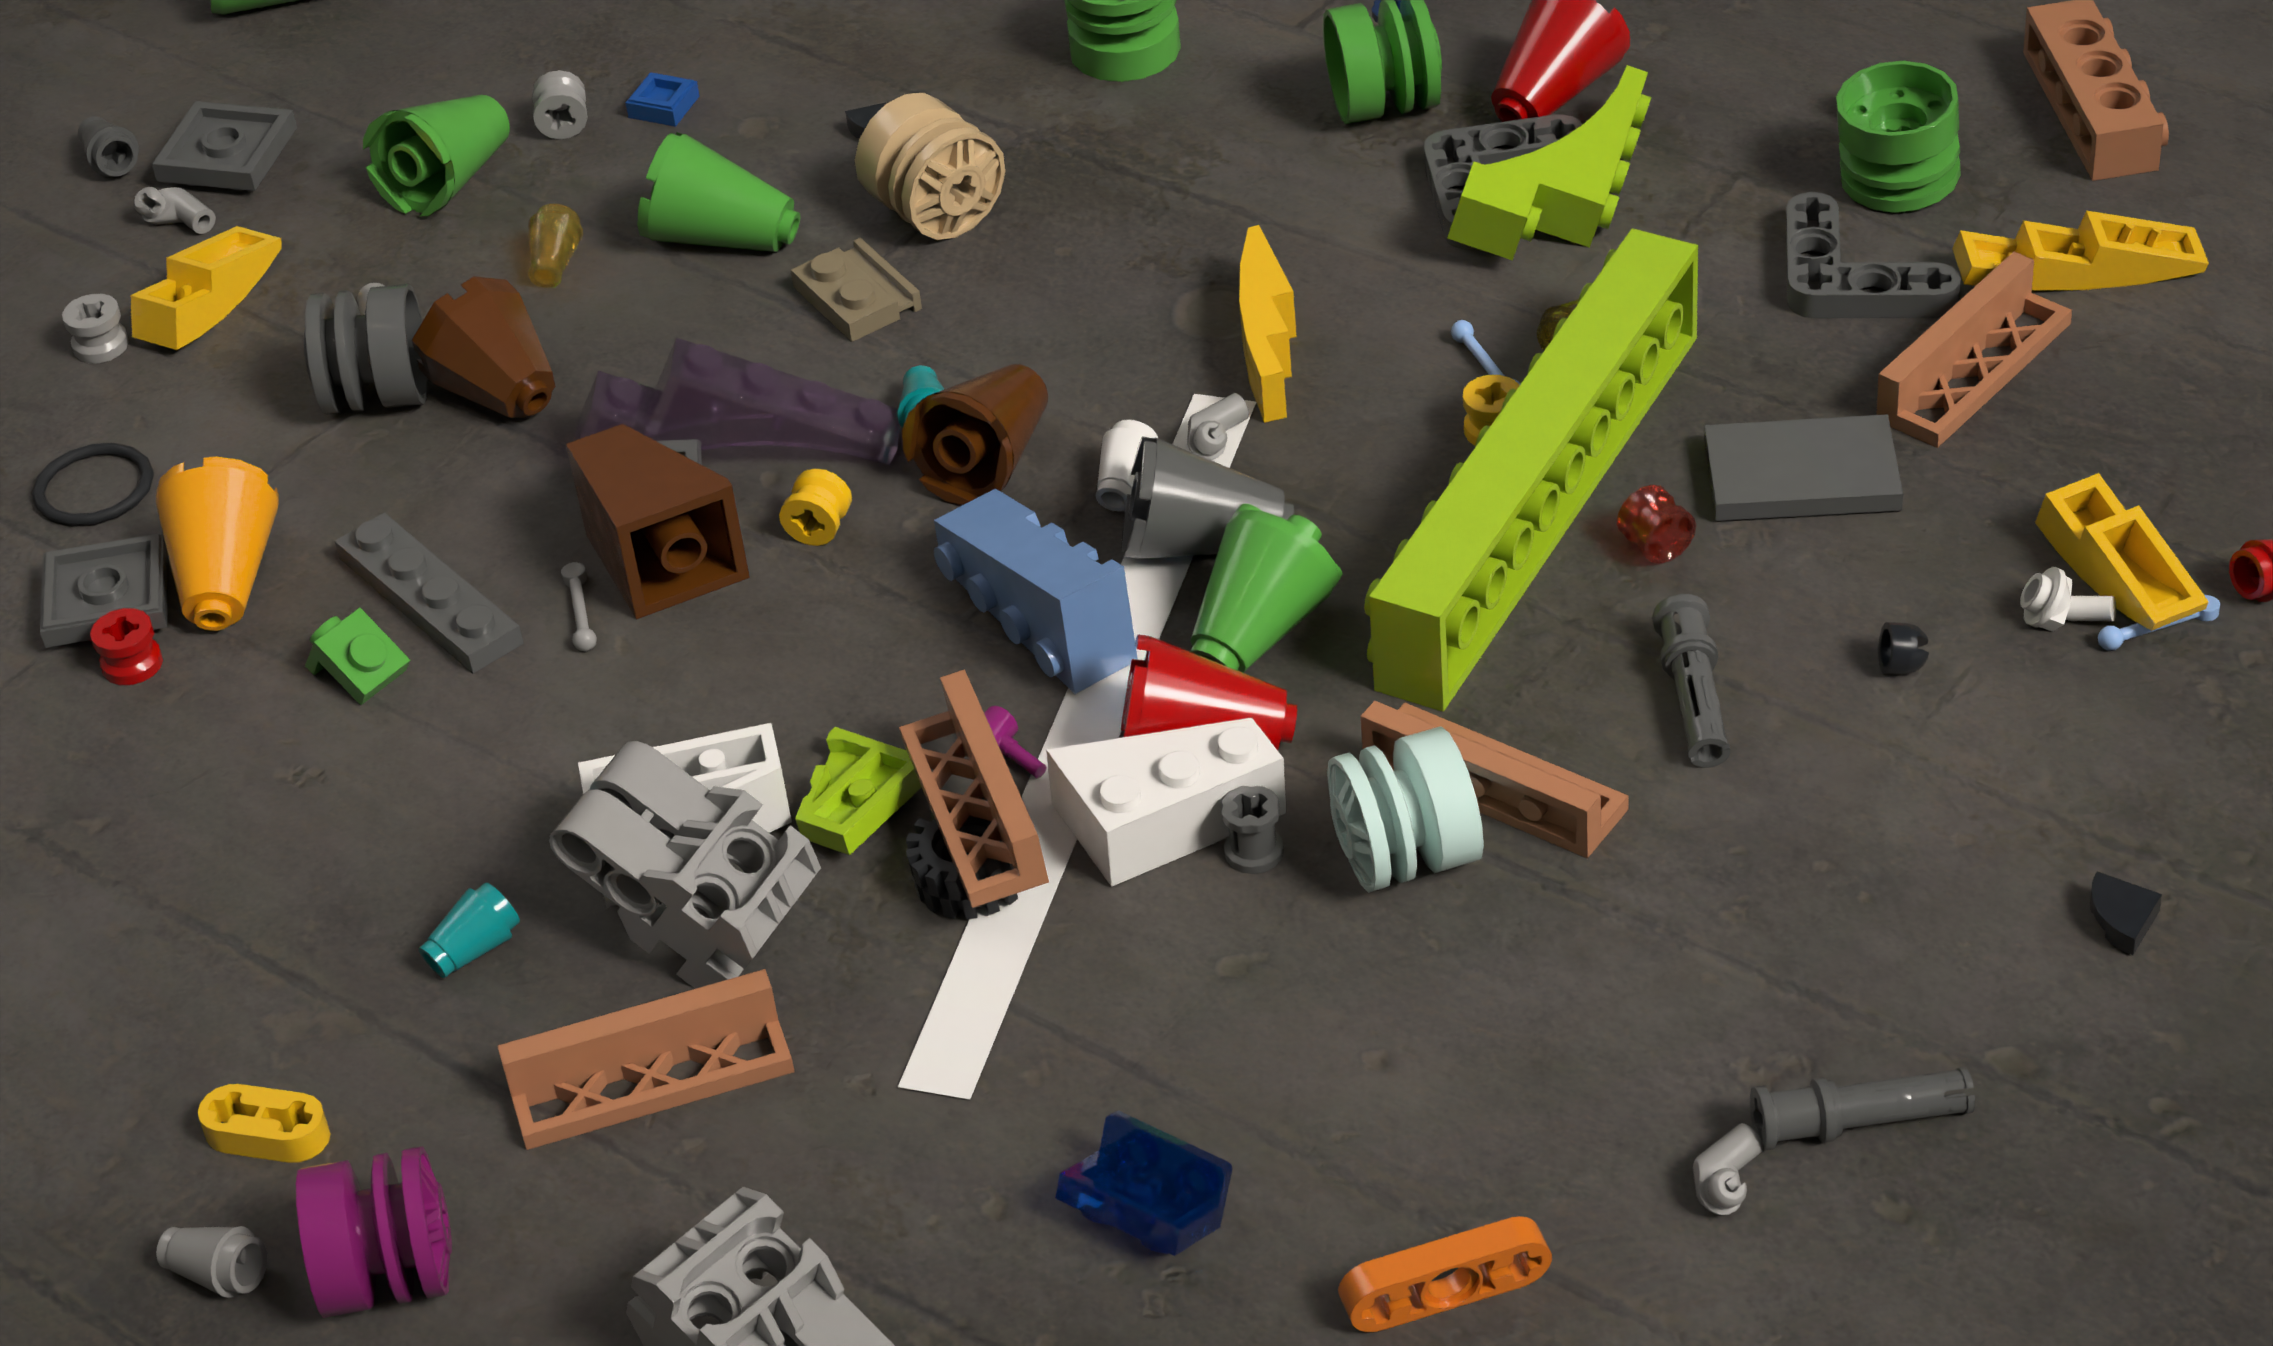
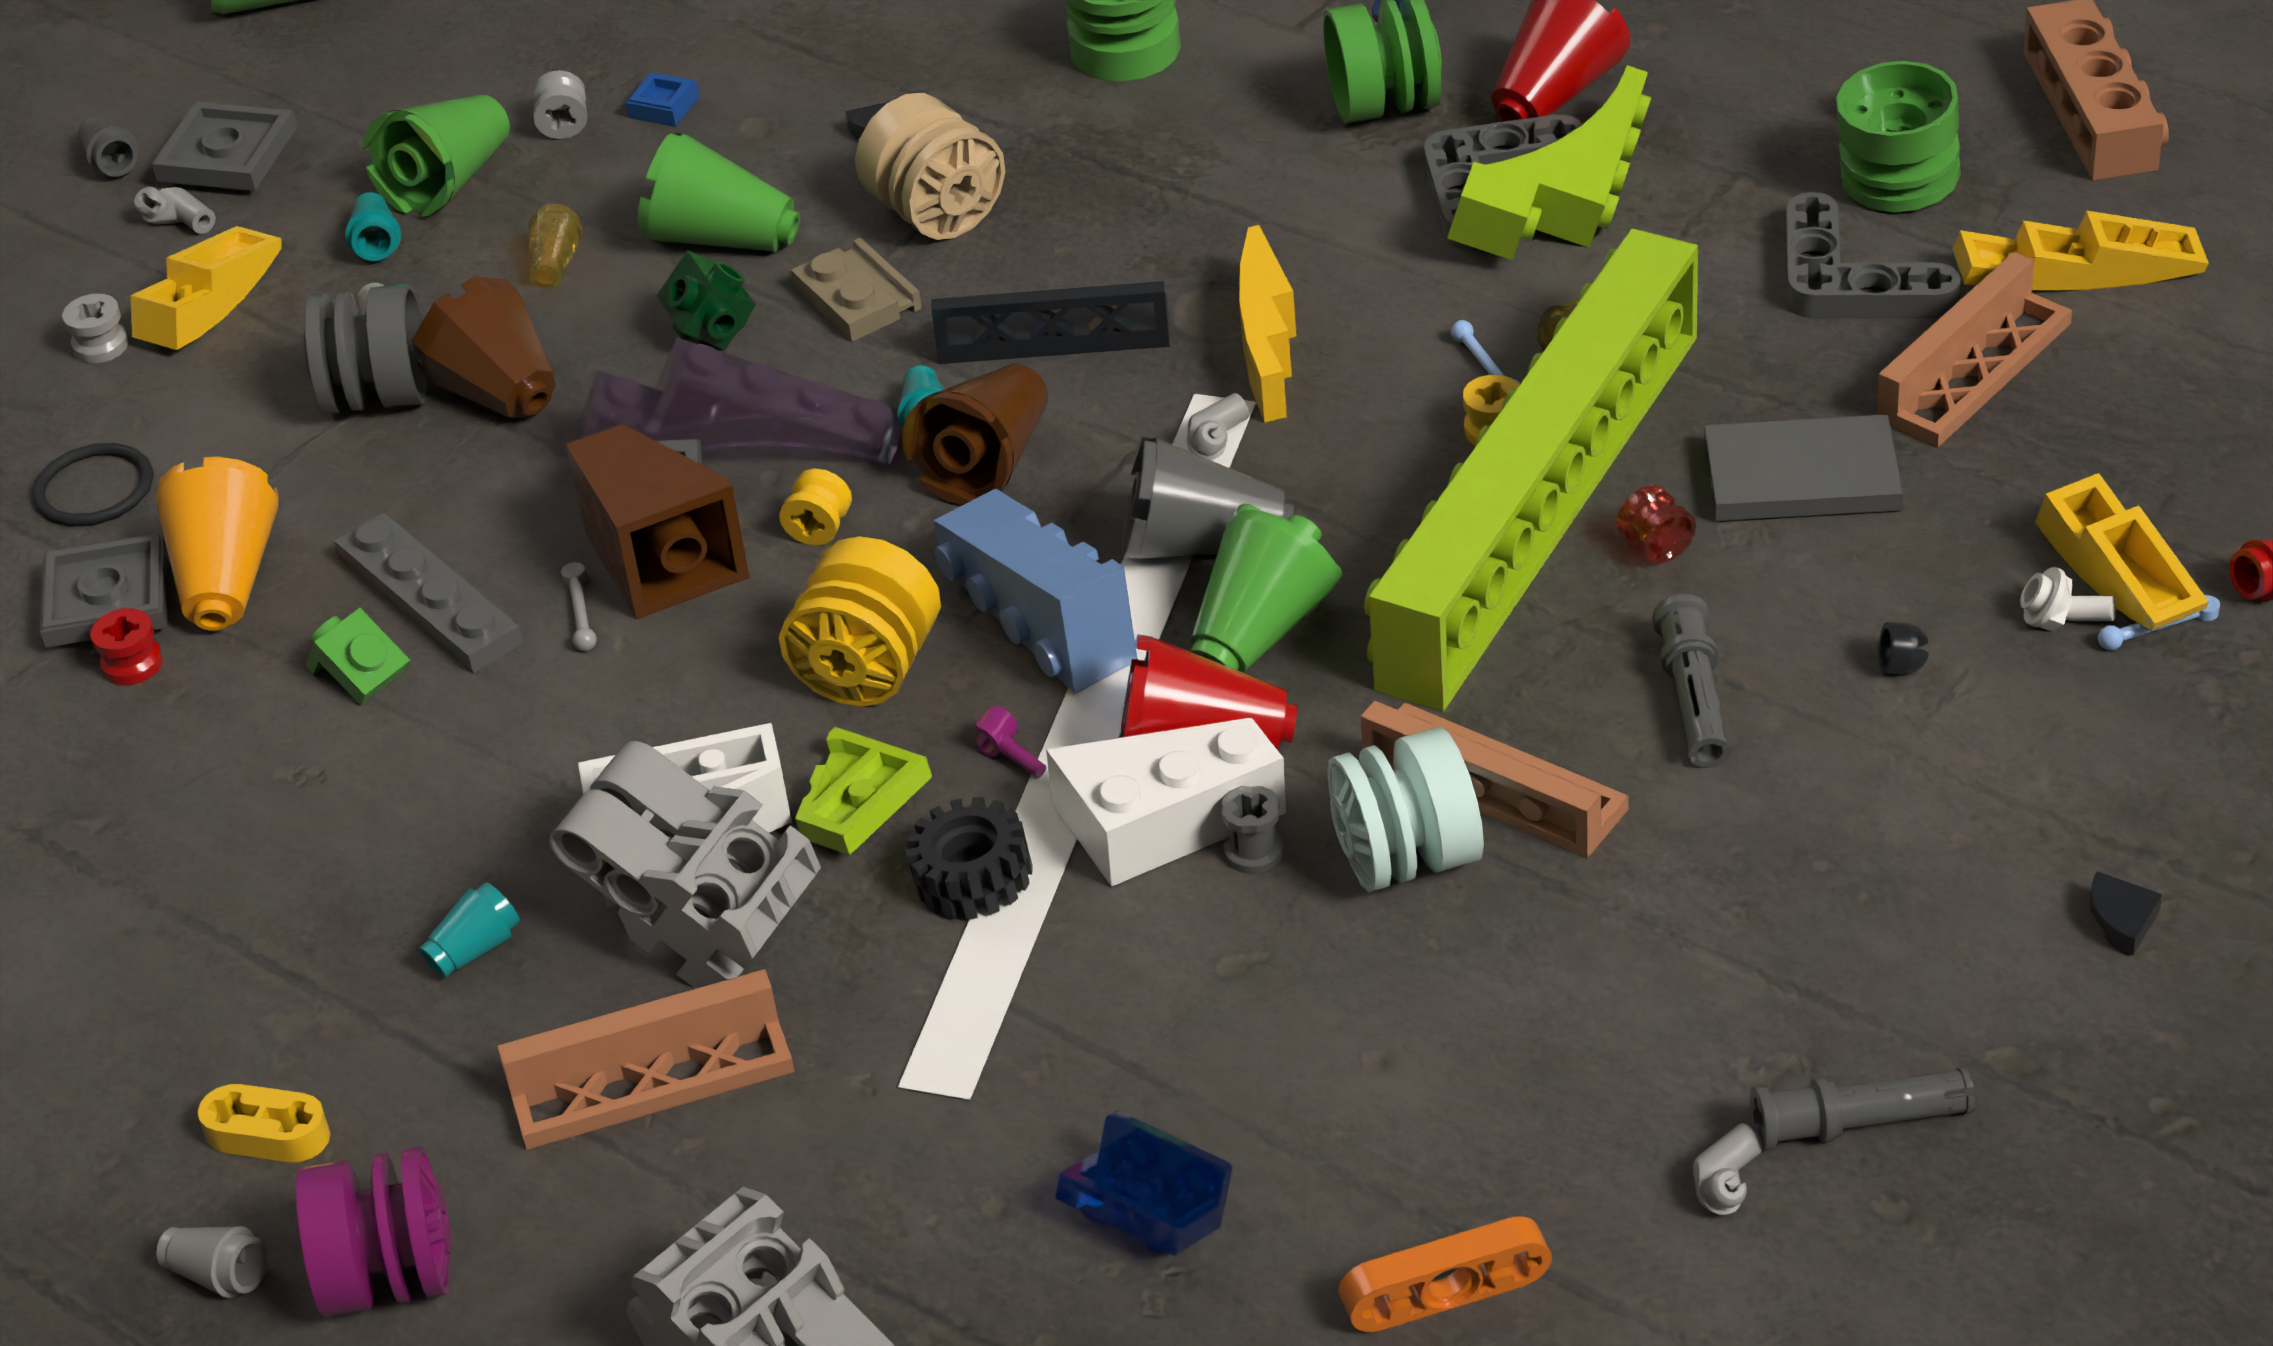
nougat fence [899,669,1049,908] -> none
white cone [1095,420,1158,511] -> none
none -> teal cone [345,192,401,261]
none -> dark green brick [656,250,756,350]
none -> yellow wheel [778,536,941,707]
none -> black fence [931,281,1170,364]

